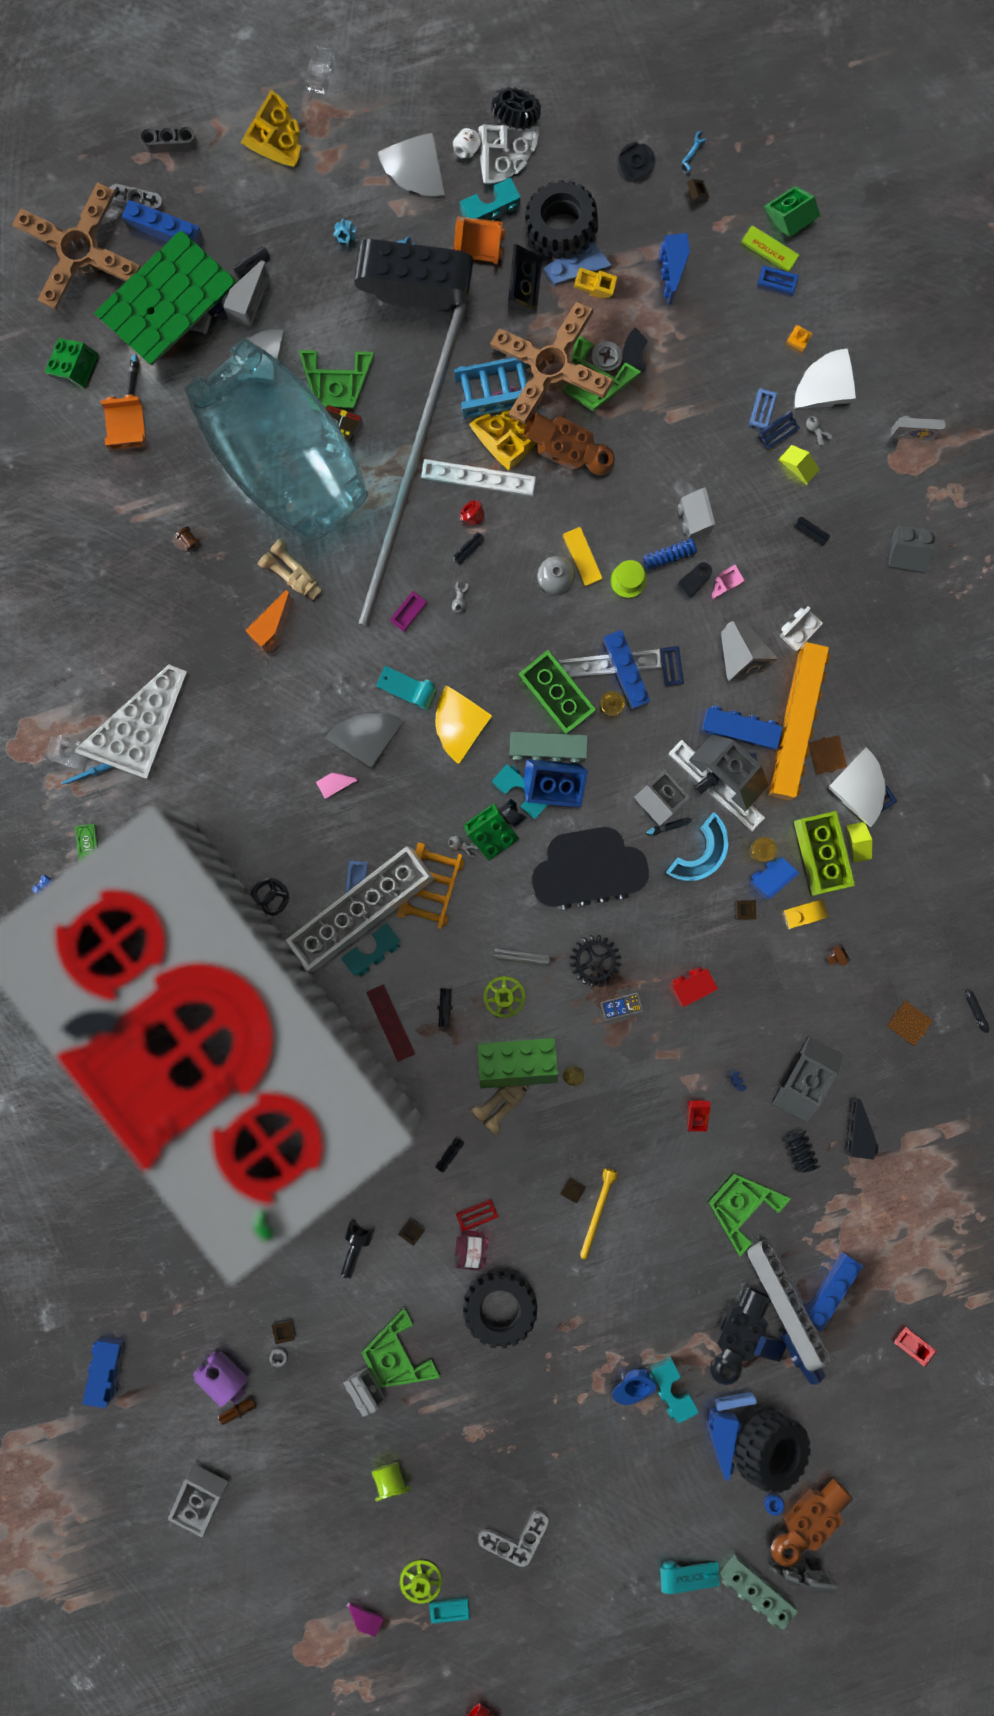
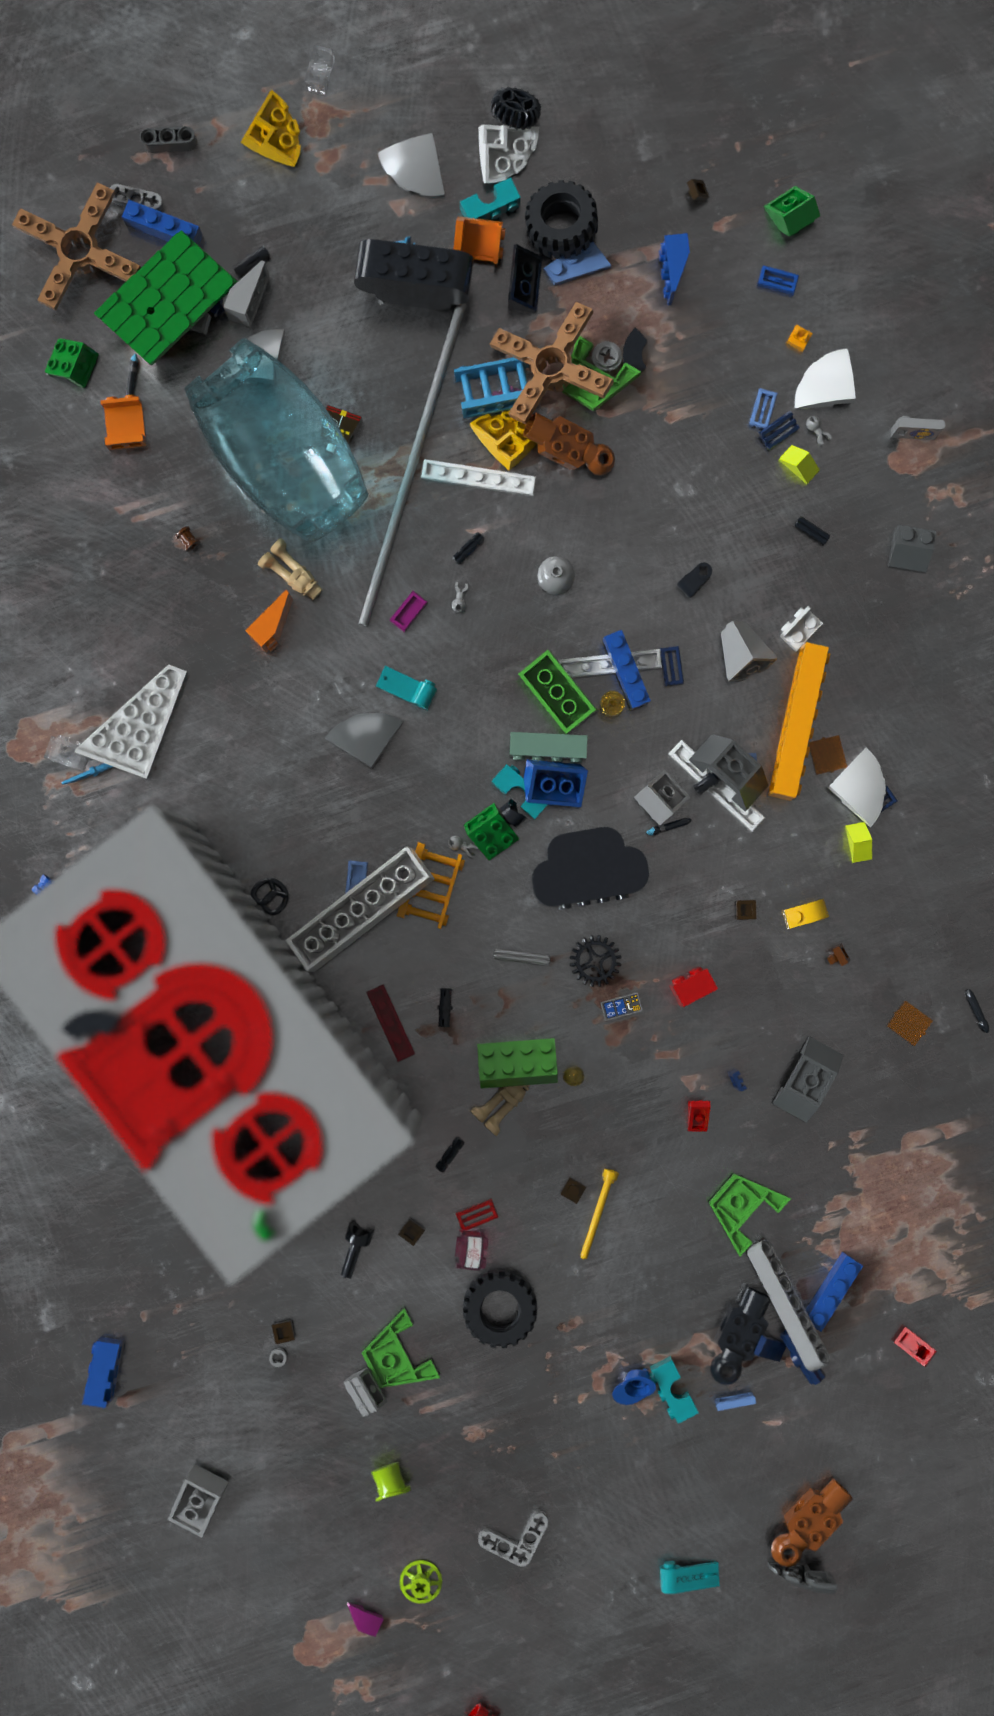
bright green tile [75,824,98,860] -> none
medium lavender cylinder [193,1350,249,1408] -> none
reddish brown axle [218,1396,257,1425] -> none
bright green wing [299,350,375,410] -> none
bright pink slope [316,772,359,799] -> none
medium azure gear [333,218,358,245] -> none
teal arch [340,923,401,977] -> none
teal tile [429,1598,470,1624] -> none
yellow brick [435,685,492,764] -> none
white head [453,128,481,158] -> none
red cone [460,500,485,525] -> none
lime wheel [483,976,525,1018] -> none
yellow tile [563,527,603,587] -> none
yellow brick [574,267,617,298] -> none
lime piece [611,560,647,598] -> none
black tile [618,142,655,181] -> none
blue piece [643,538,697,571] -> none
medium azure brick [664,812,729,882] -> none
light grey slope [678,487,715,538] -> none
dark azure piece [682,131,706,172] -> none
blue brick [701,706,783,751] -> none
blue slope [708,1407,741,1481] -> none
bright pink slope [712,565,745,599] -> none
sand green brick [720,1554,798,1630] -> none
black tyre [735,1411,811,1494] -> none
lime tile [741,225,799,272] -> none
clear yellow wheel [748,837,777,863] -> none
blue slope [750,857,799,900] -> none
blue tile [764,1494,785,1516] -> none
black piece [785,1130,821,1173] -> none
lime brick [794,811,855,896] -> none
black slope [847,1097,878,1160] -> none

